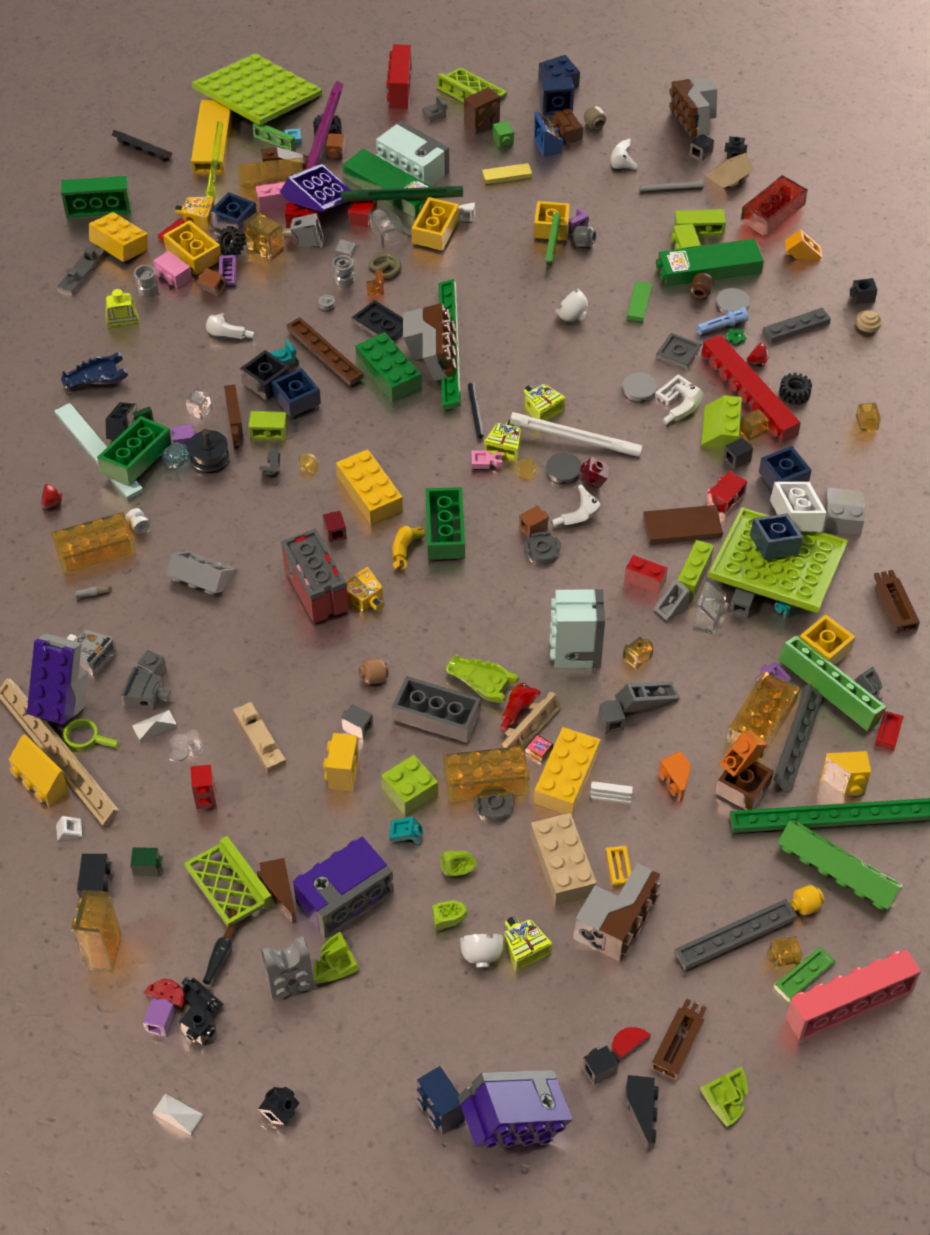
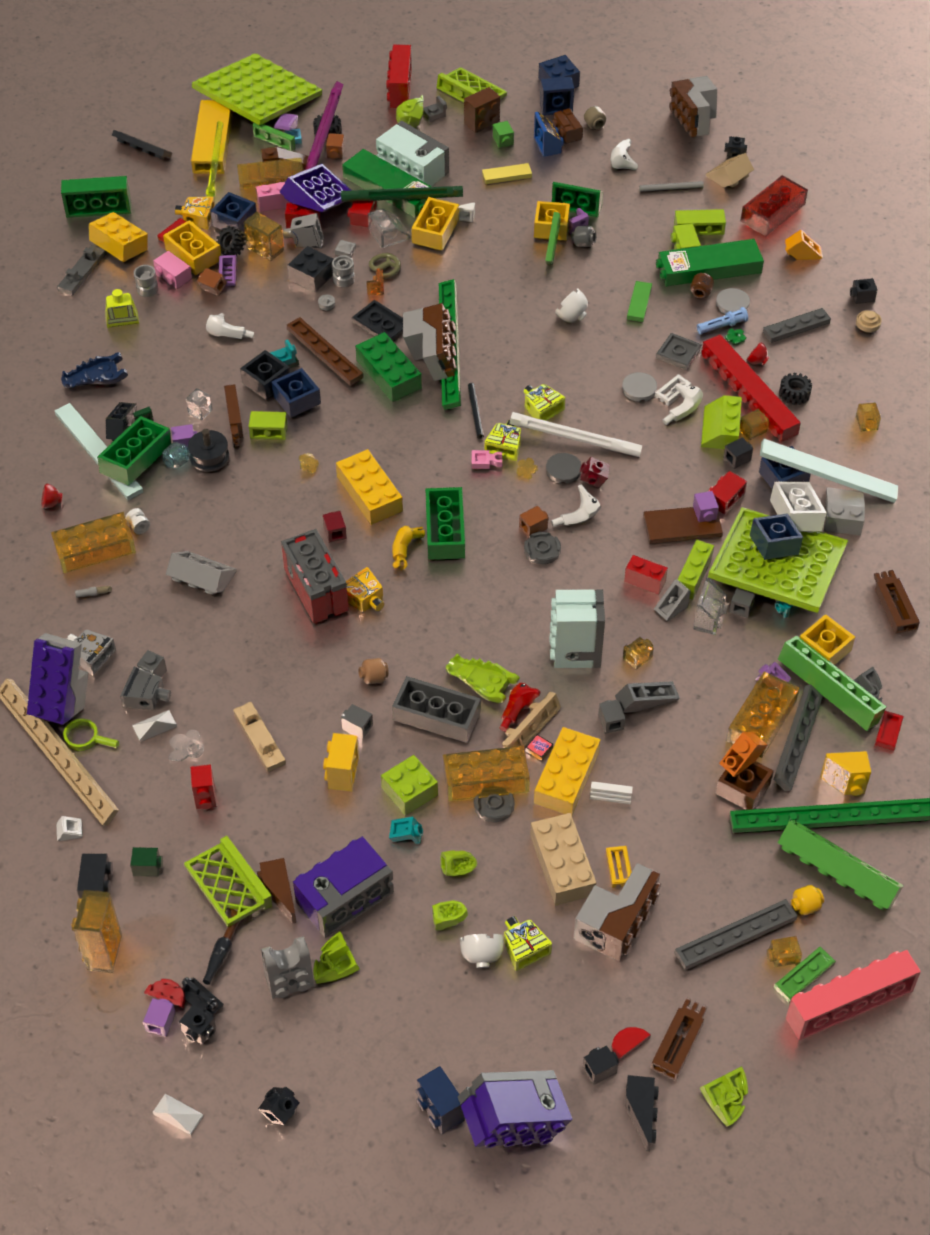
yellow slope [9,734,69,807] -> none
dark grey bracket [259,449,281,475] -> none
orange slope [658,751,691,802] -> none
black brick [689,134,715,161] -> none
none -> medium lavender slope [275,113,298,131]
none -> black brick [287,246,334,293]
none -> lime helmet [396,95,424,128]
none -> green slope [552,182,604,217]
none -> medium lavender brick [693,491,719,522]
none -> light aqua tile [760,439,898,503]

